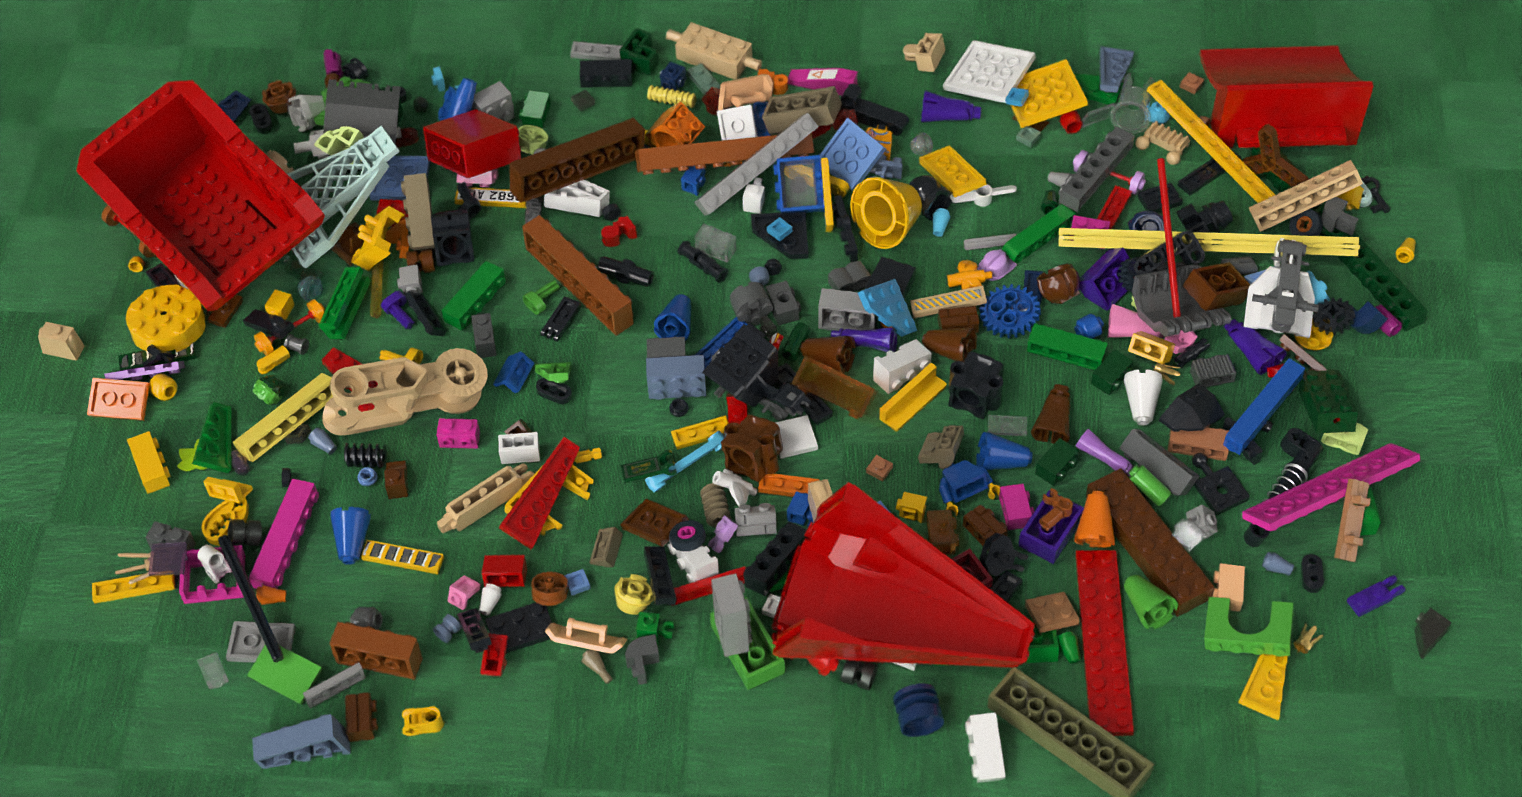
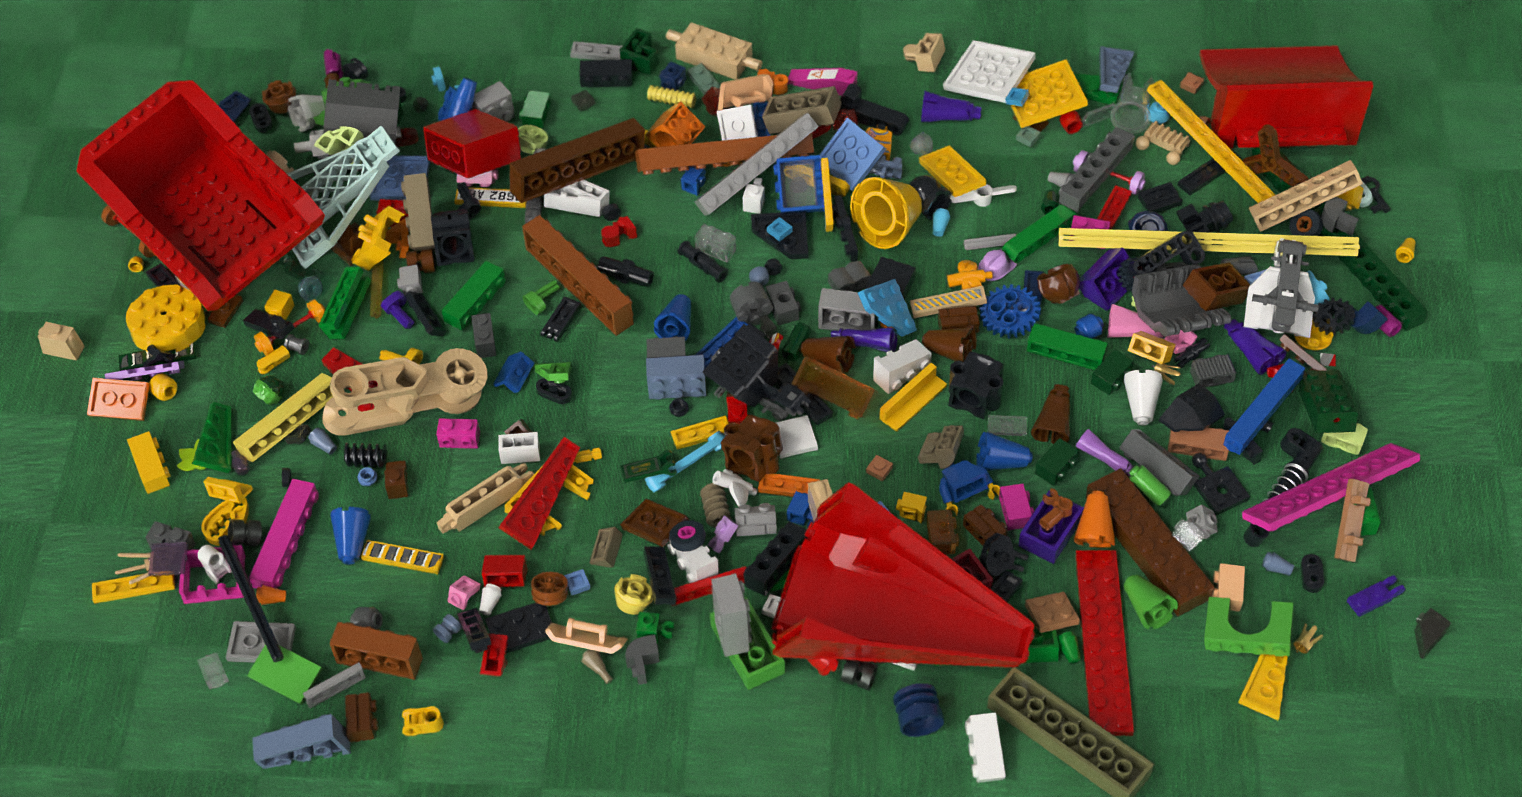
red piece [1157,158,1181,318] -> none
none -> light grey sticker [1320,353,1336,366]

